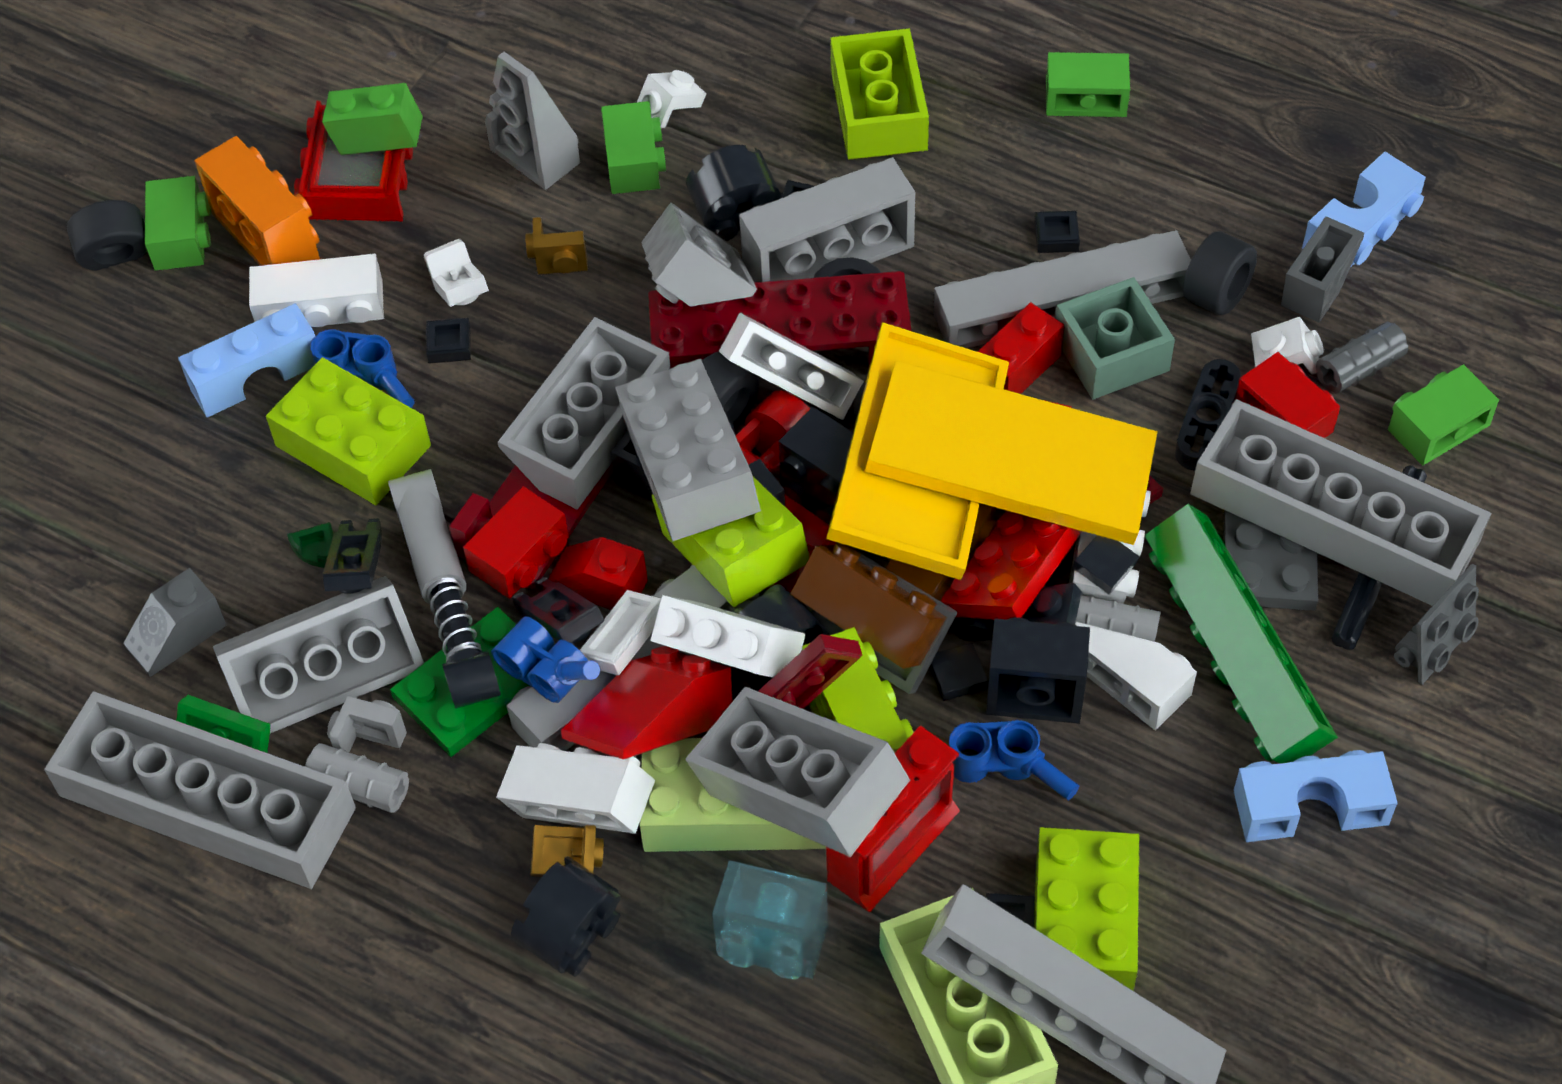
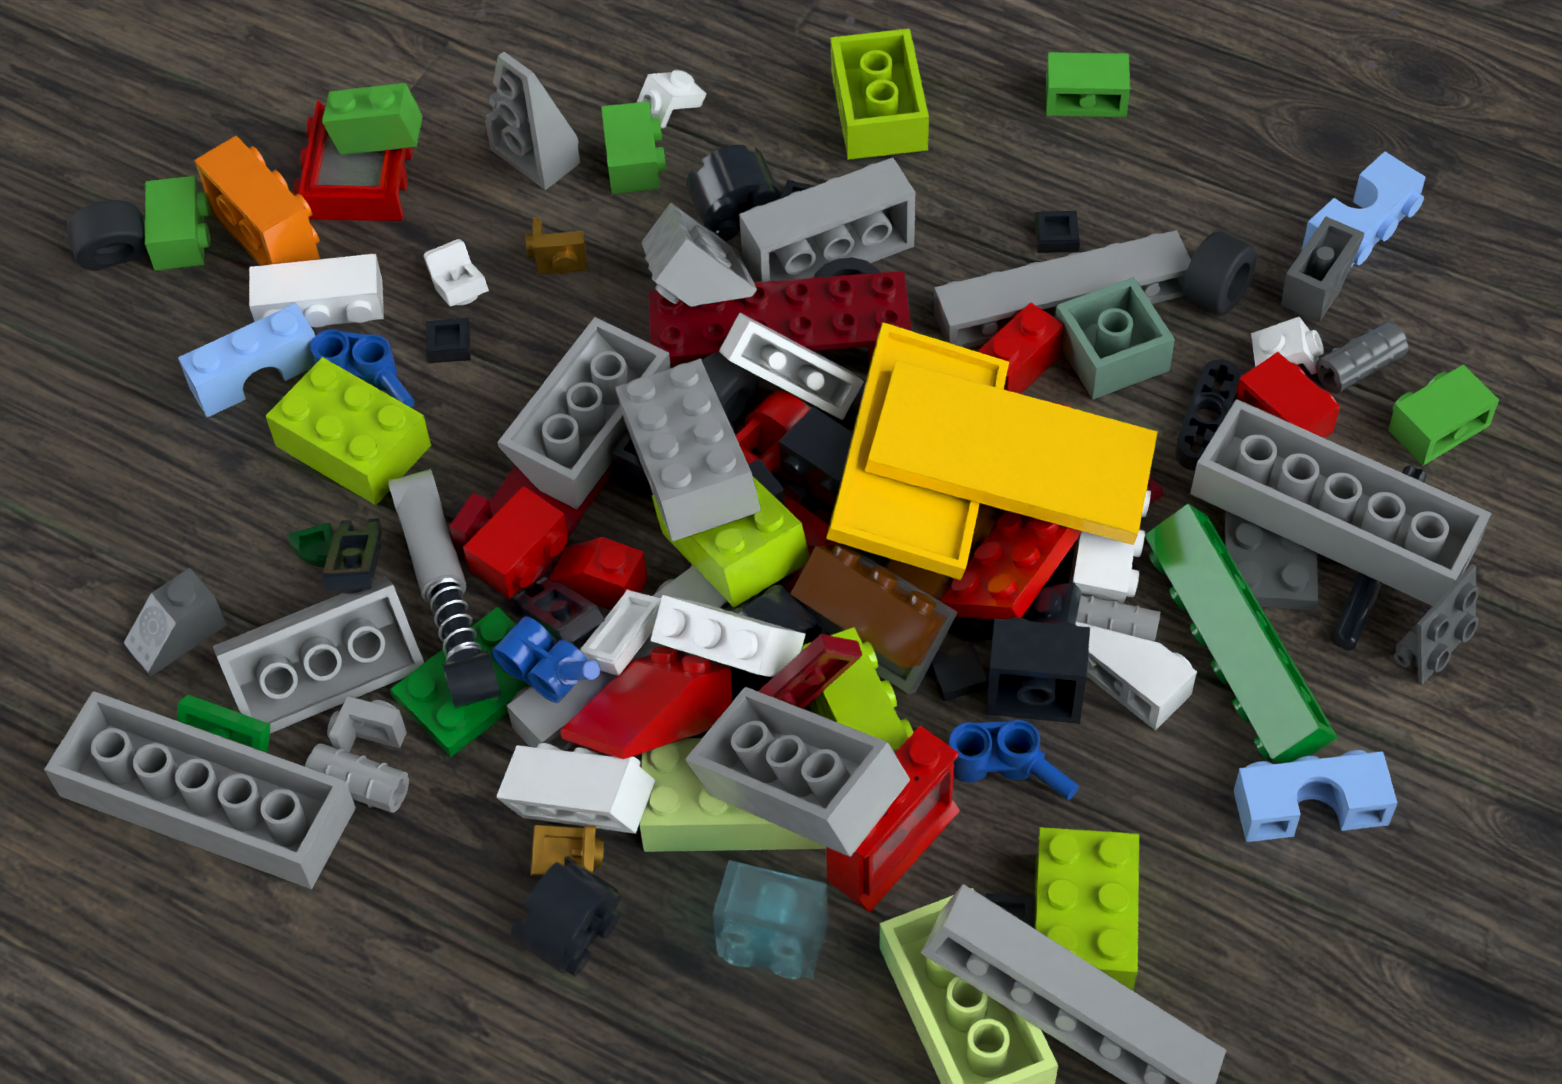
black tile [1072,535,1140,595] -> none

